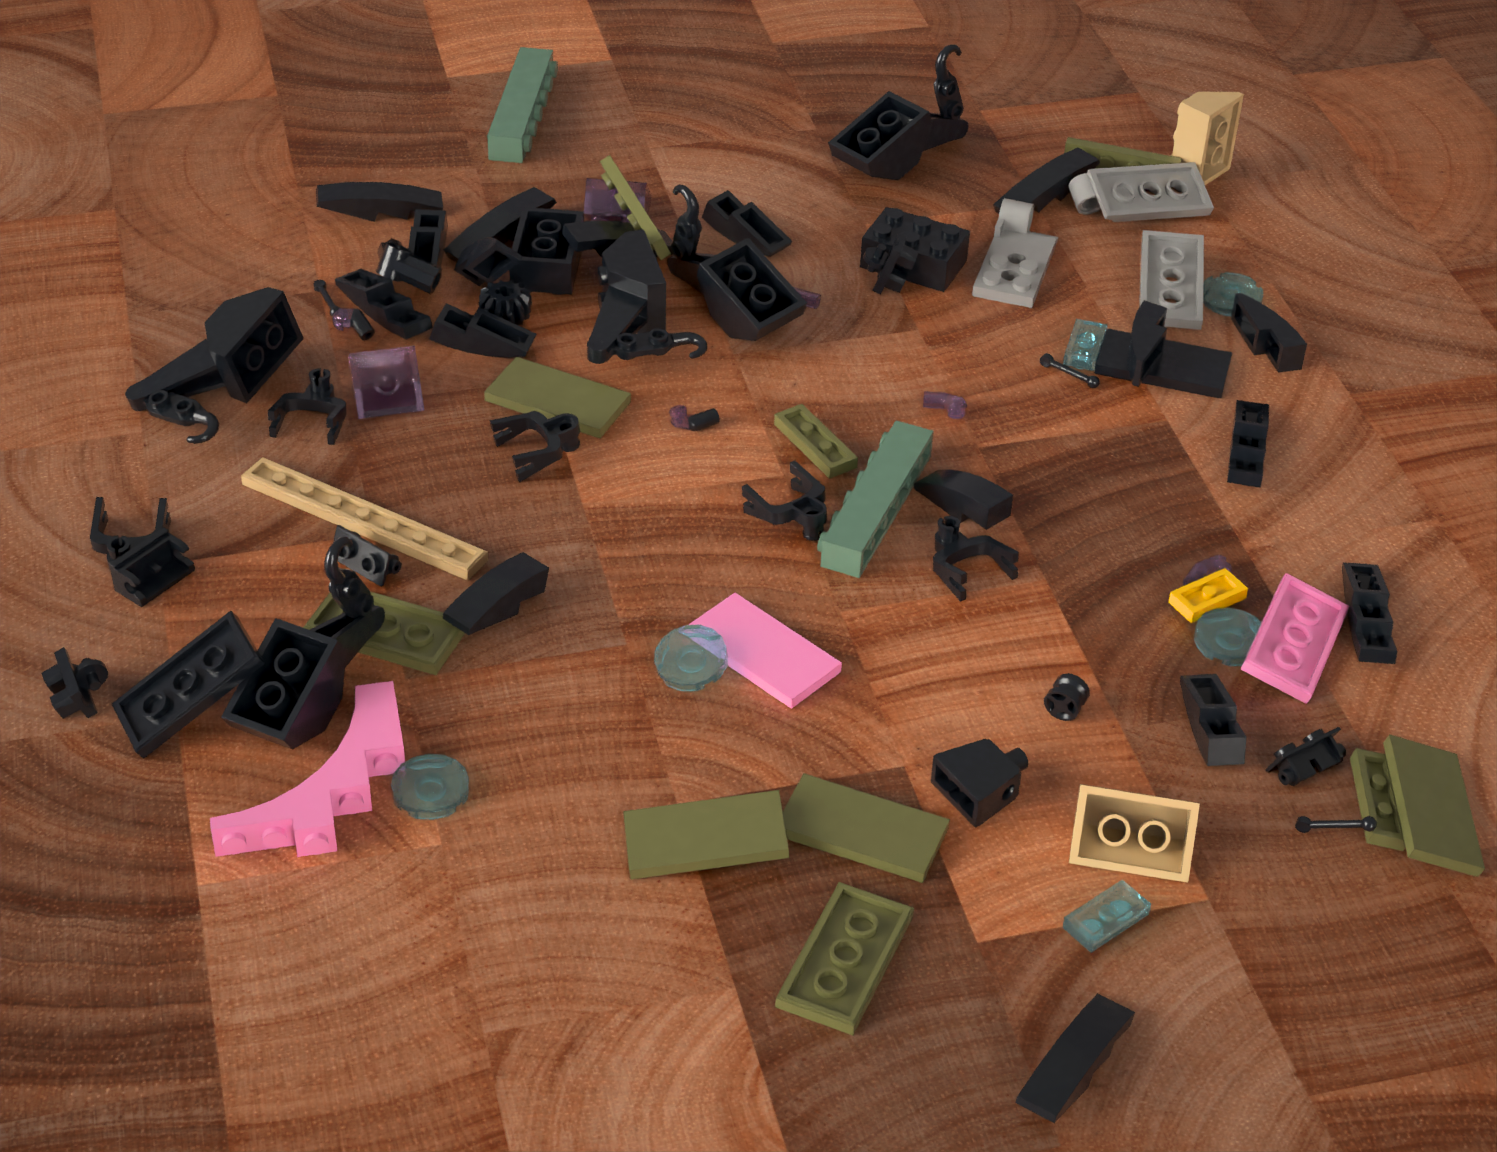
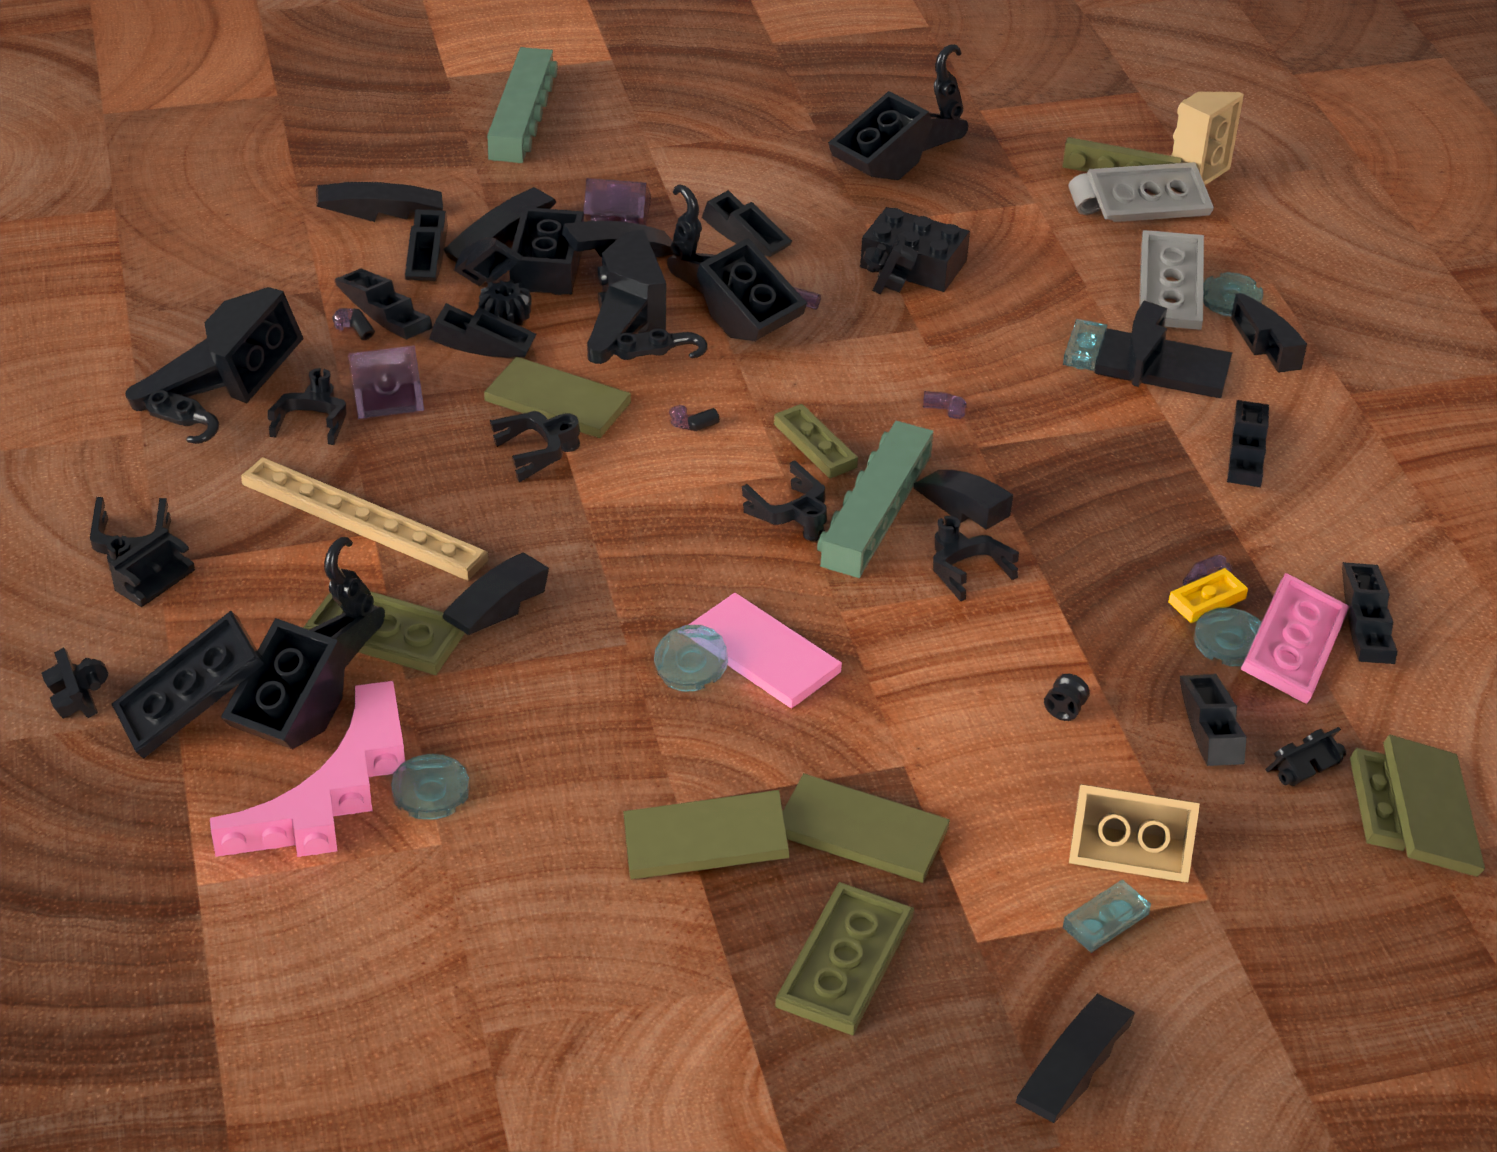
black hinge [313,280,342,318] -> none
black hinge [333,525,402,587] -> none
black piece [376,238,442,294] -> none
olive plate [600,155,671,260] -> none
black torso [931,739,1028,828] -> none
light grey hinge [972,198,1058,308] -> none
black slope [993,147,1100,214] -> none
black hinge [1040,353,1100,388] -> none
black hinge [1295,816,1377,833] -> none

